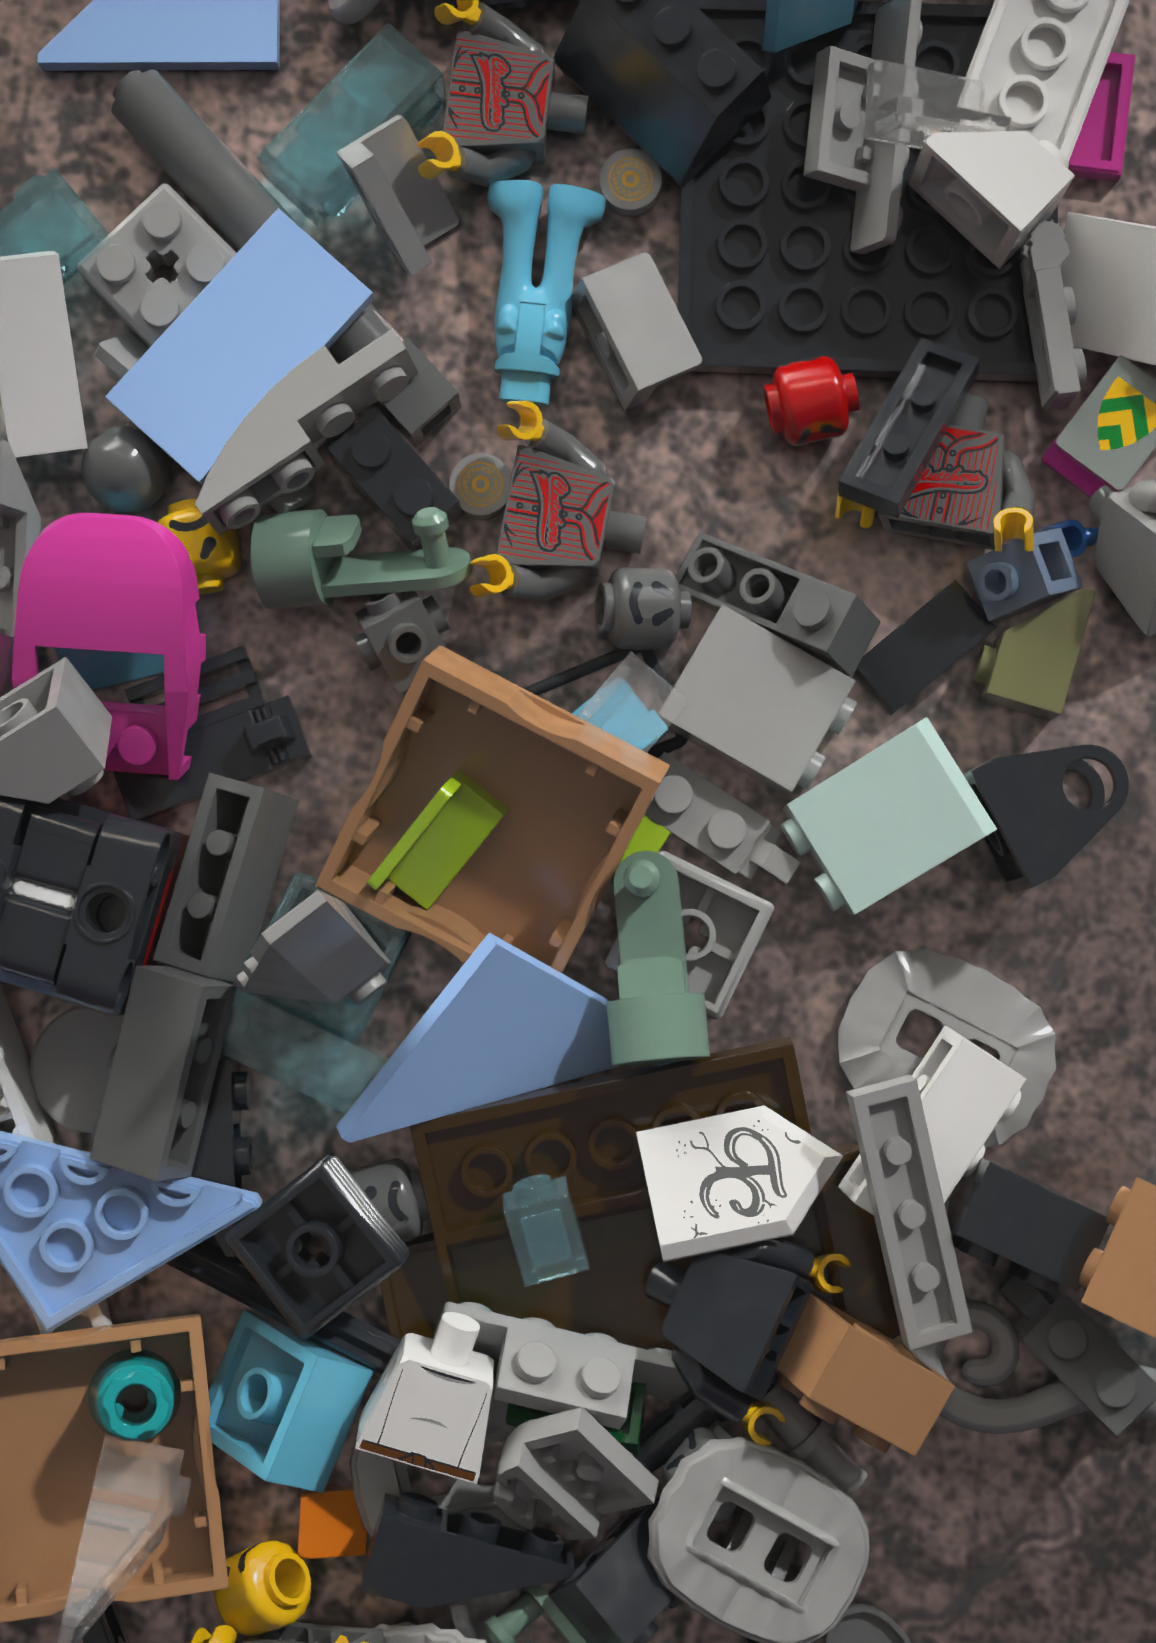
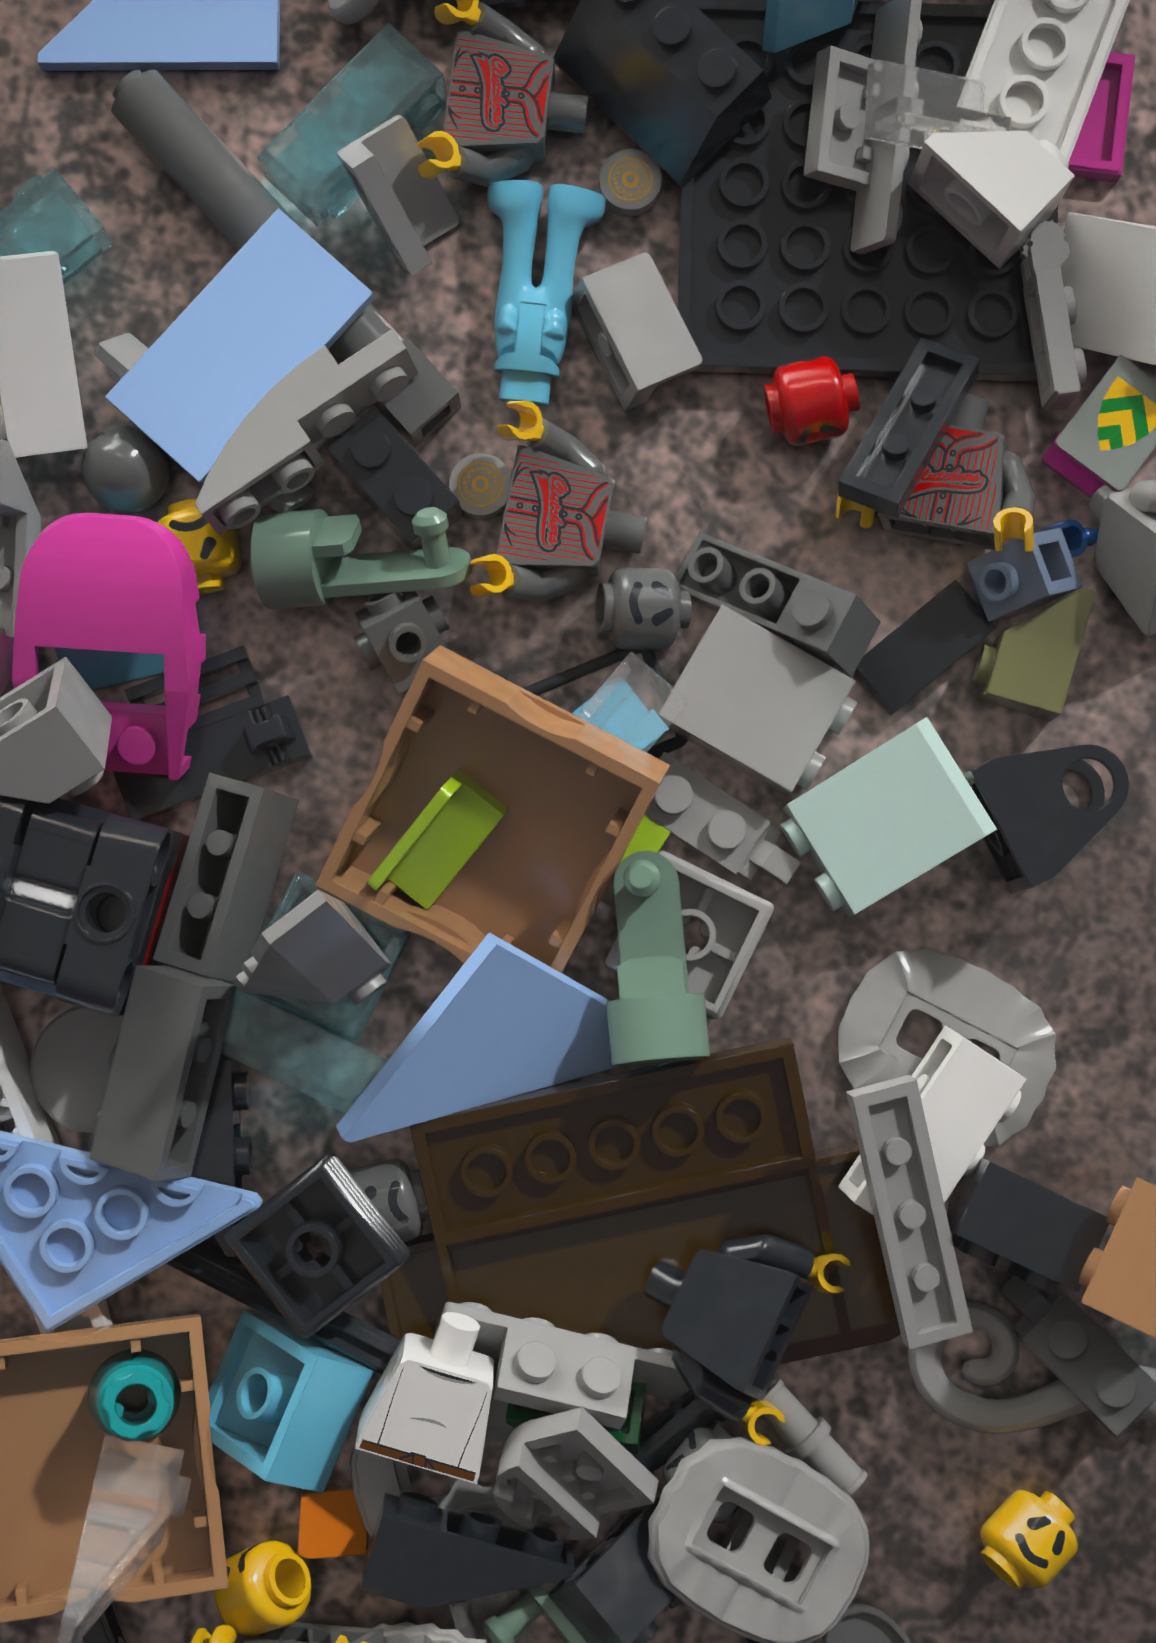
light grey brick [77,184,236,347] -> none
clear light blue brick [503,1174,589,1287] -> none
white tile [636,1106,843,1262] -> none
medium nougat brick [776,1293,956,1456] -> none
none -> yellow head [980,1490,1078,1591]

